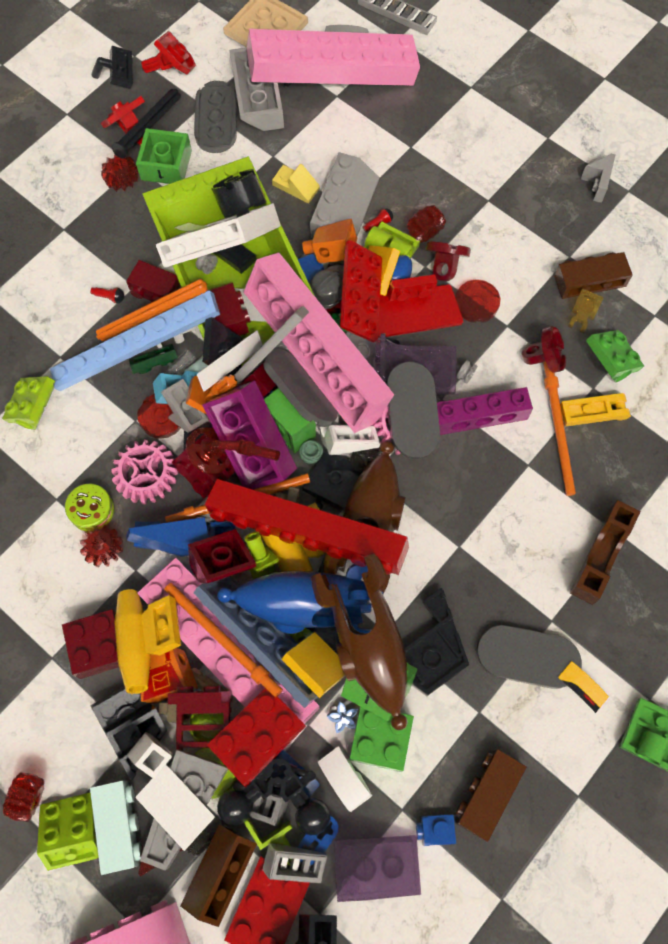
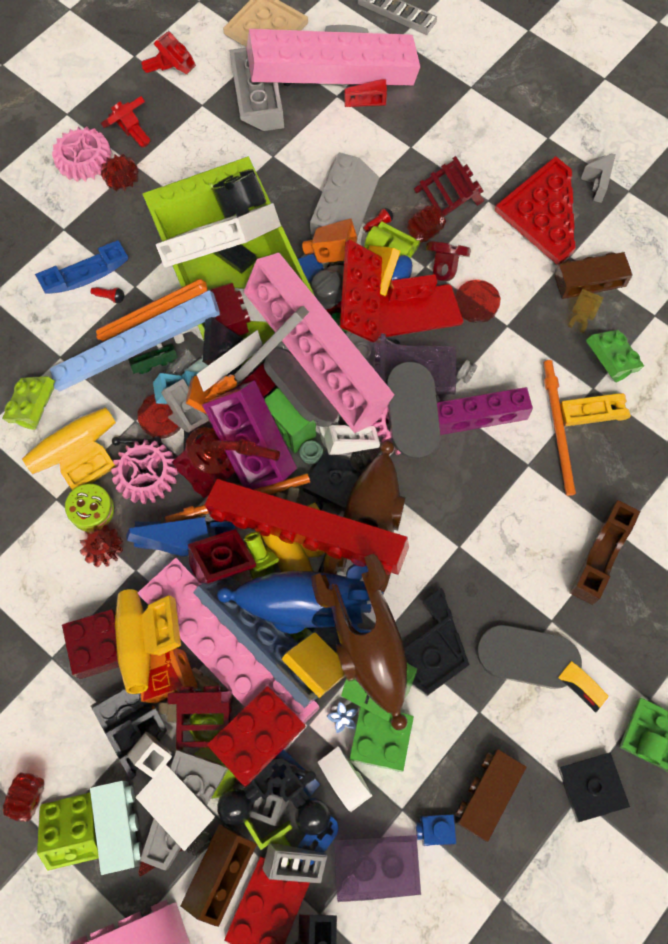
black plate [91,45,133,89] -> none
black axle [112,88,181,159] -> none
dark red brick [126,260,181,302] -> none
bright green brick [136,128,192,184] -> none
orange bar [164,583,283,698] -> none
sticker [175,223,217,231] -> none
dark grey tile [194,81,237,153] -> none
light grey bush [196,253,218,275] -> none
light yellow slope [272,164,320,204] -> none
dark red tile [521,326,566,373] -> none
none -> yellow plate [22,407,116,490]
none -> blue slope [35,240,128,294]
none -> bright pink gear [52,126,111,182]
none -> black hinge [112,436,162,446]
none -> red slope [345,79,387,107]
none -> dark red plate [414,156,485,223]
none -> red plate [494,156,576,265]
none -> black plate [558,752,630,823]

